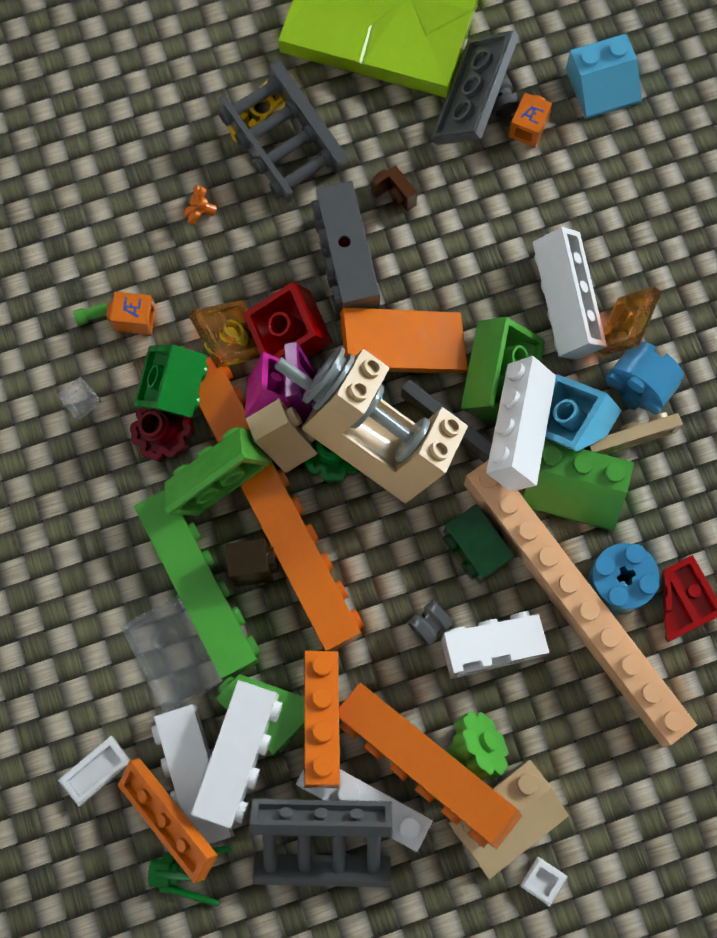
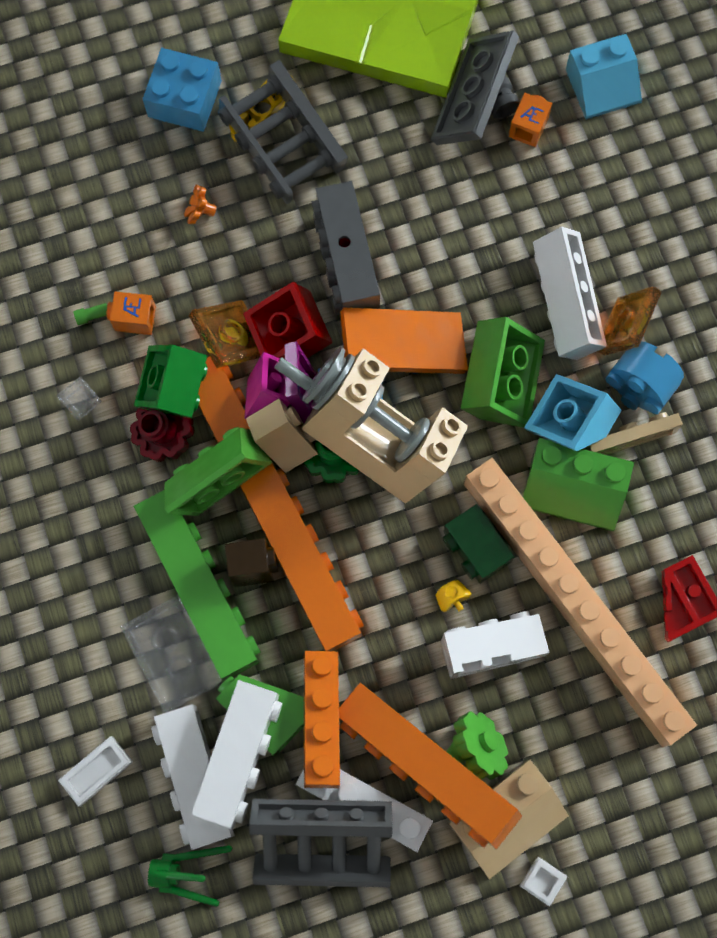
orange plate [118,758,218,884] -> none
reddish brown bracket [371,165,417,211] -> none
dark grey tile [401,380,492,463] -> none
dark grey wheel [407,600,453,646] -> none
white brick [486,356,556,492] -> none
dark azure brick [587,543,660,614] -> none
none -> dark azure brick [142,48,222,132]
none -> yellow piece [435,580,471,612]

